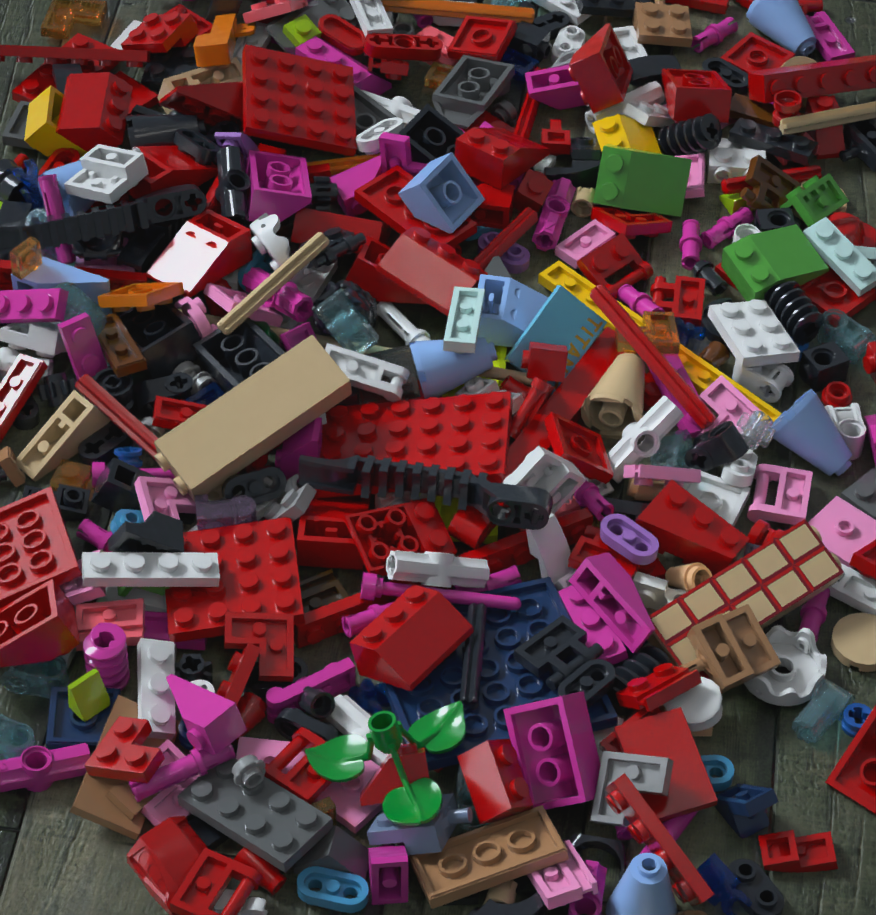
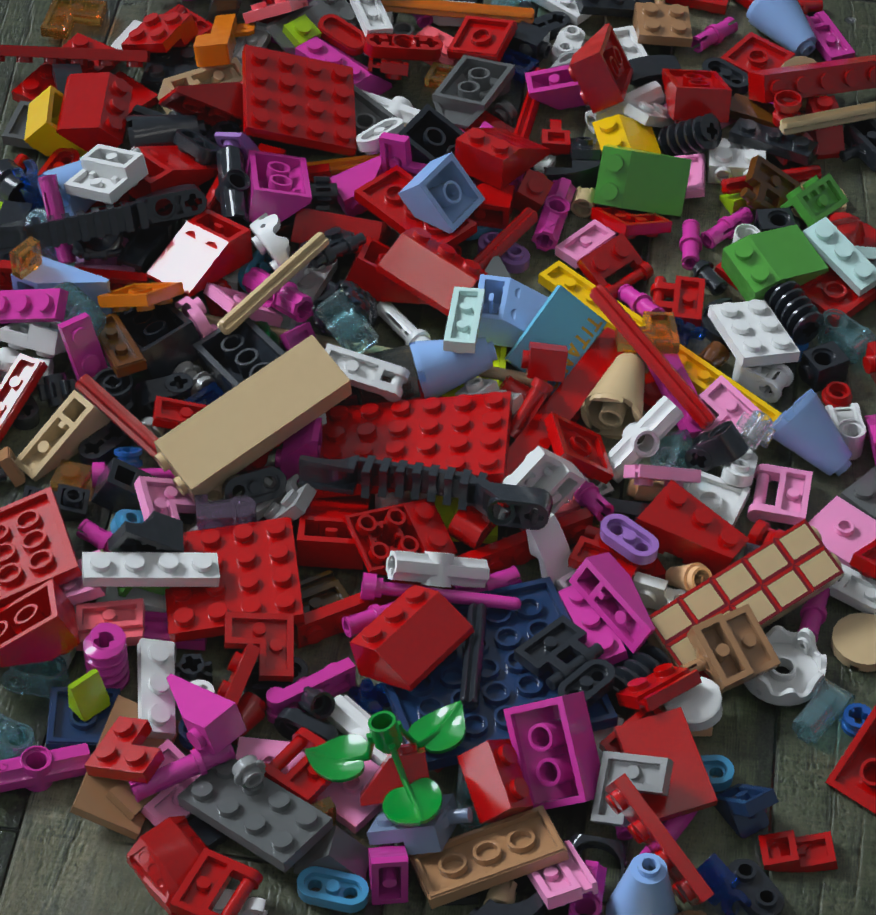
red cone [234,847,287,895] -> none

